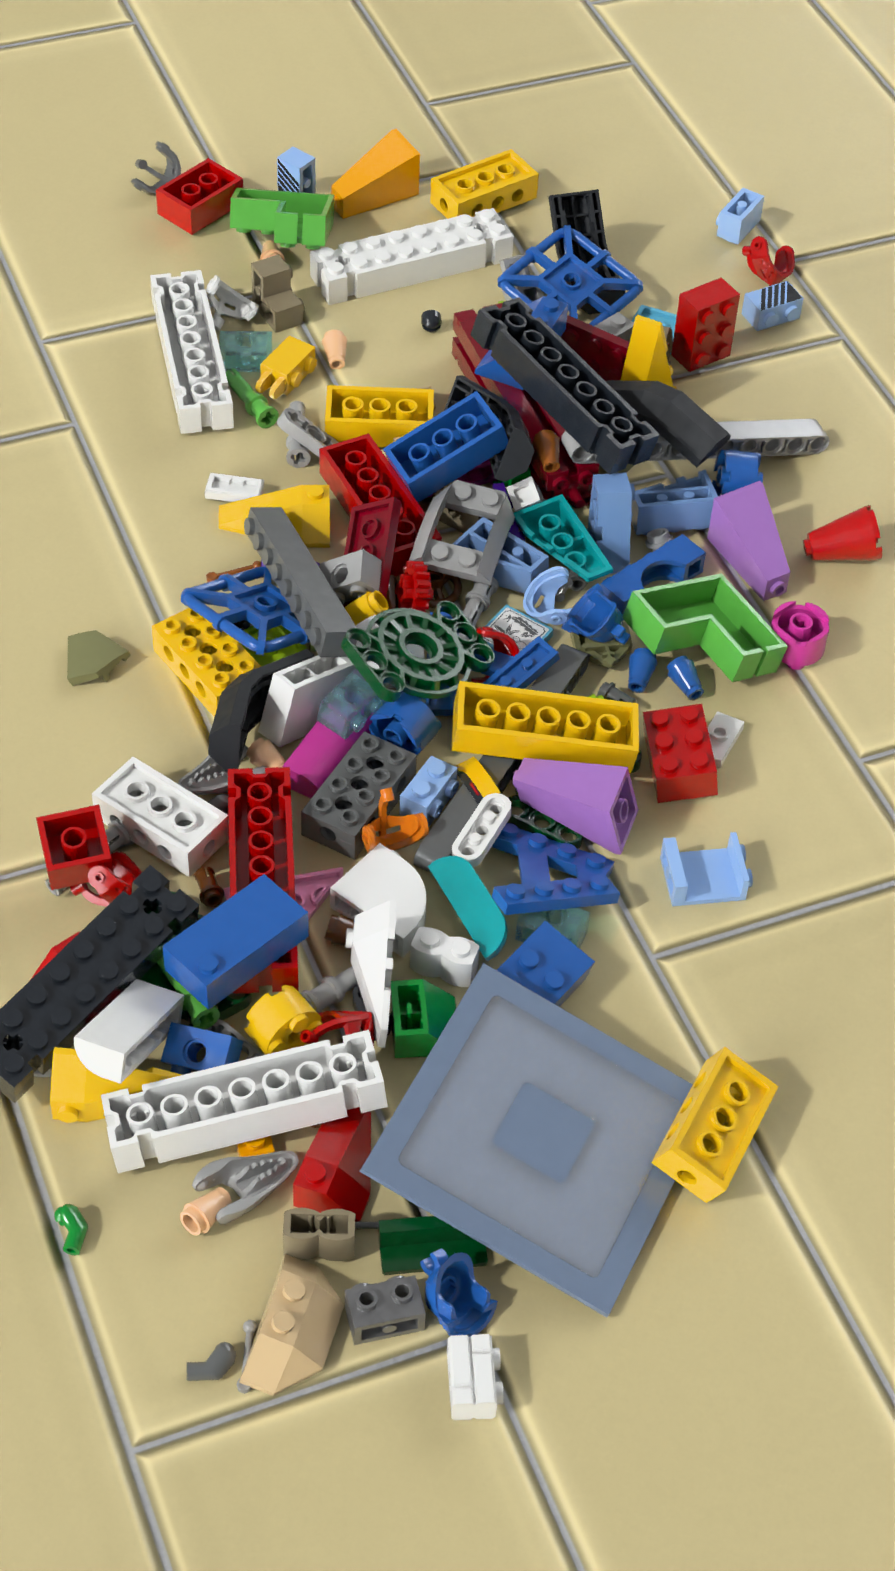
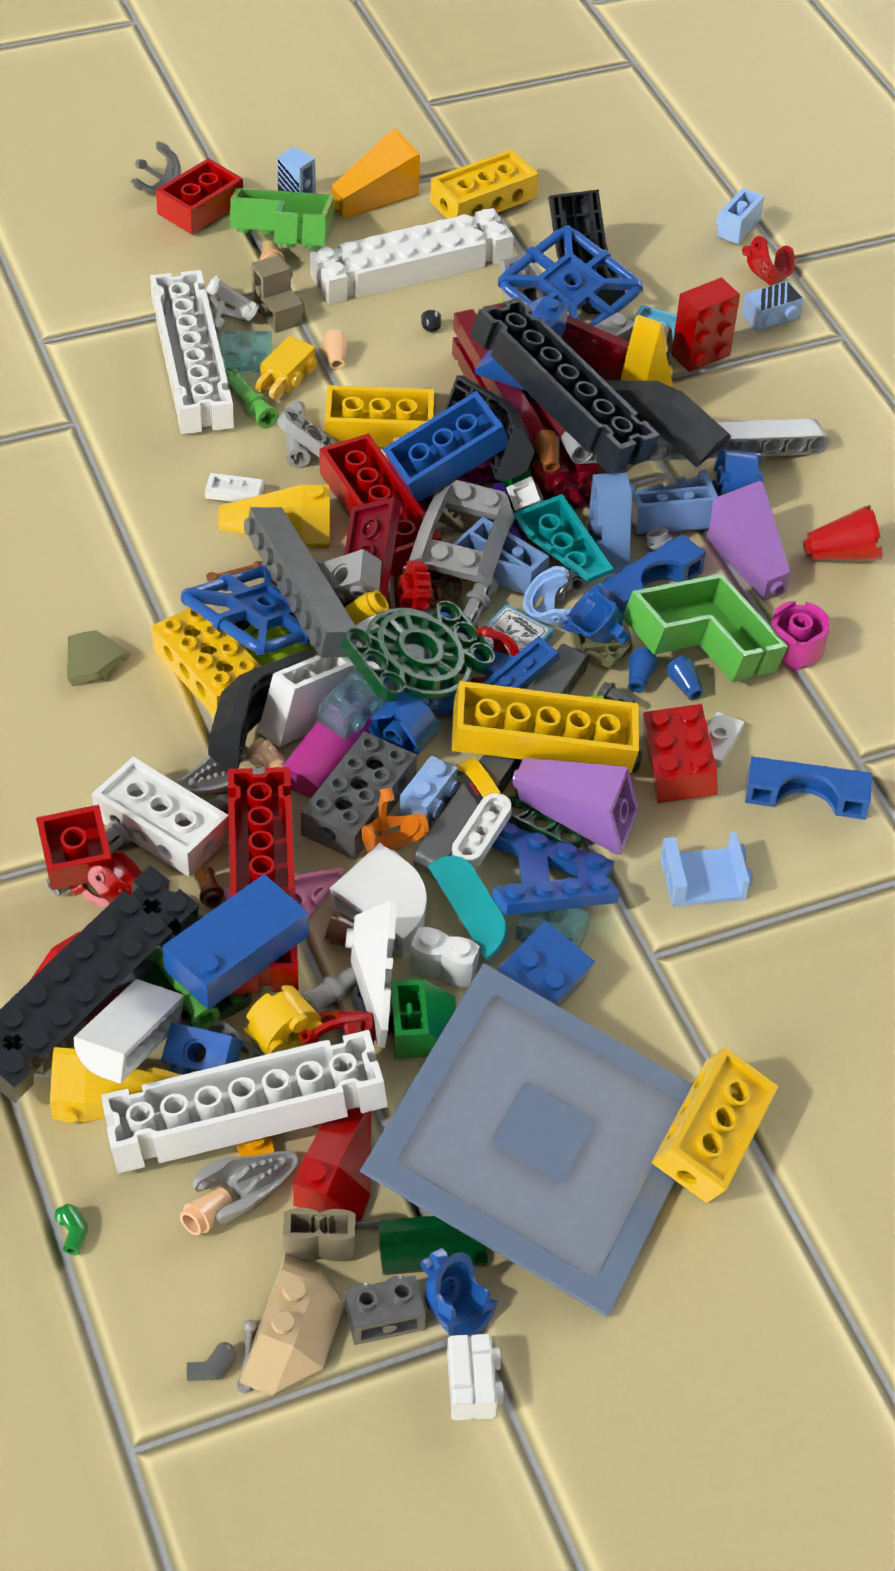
none -> blue arch [745,756,872,820]

